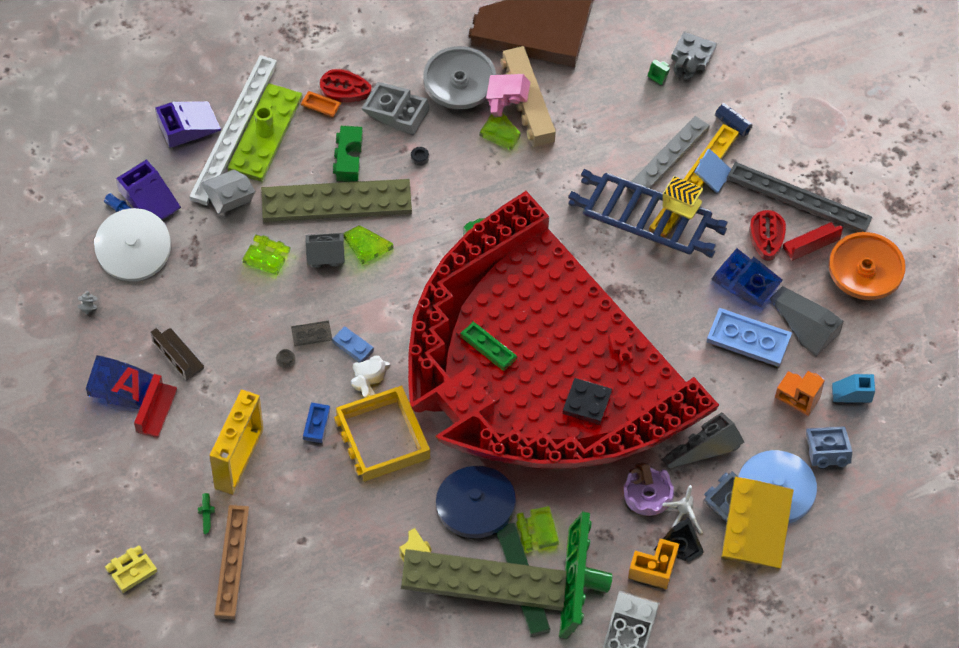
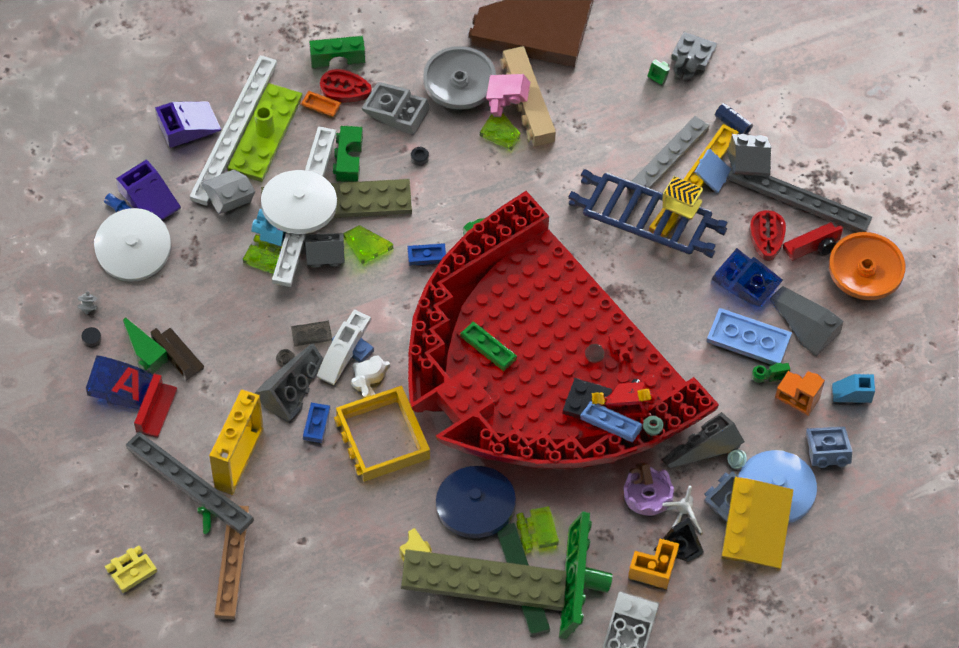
none -> black tile [81,327,101,347]
none -> green slope [123,317,168,375]
none -> dark grey plate [125,432,254,535]
none -> medium azure hips [251,209,286,246]
none -> dark grey wedge [255,343,323,421]
none -> white dish [261,170,337,234]
none -> white plate [272,127,336,287]
none -> green arch [309,36,365,68]
none -> white slope [317,309,371,385]
none -> blue plate [407,243,446,266]
none -> medium blue tile [580,401,643,442]
none -> clear smoke plate [585,344,605,363]
none -> red torso [592,379,655,418]
none -> sand green plate [643,416,663,436]
none -> dark grey slope [727,134,771,176]
none -> light aqua plate [727,449,747,469]
none -> green plate [752,363,790,383]
none -> black tile [818,237,837,255]

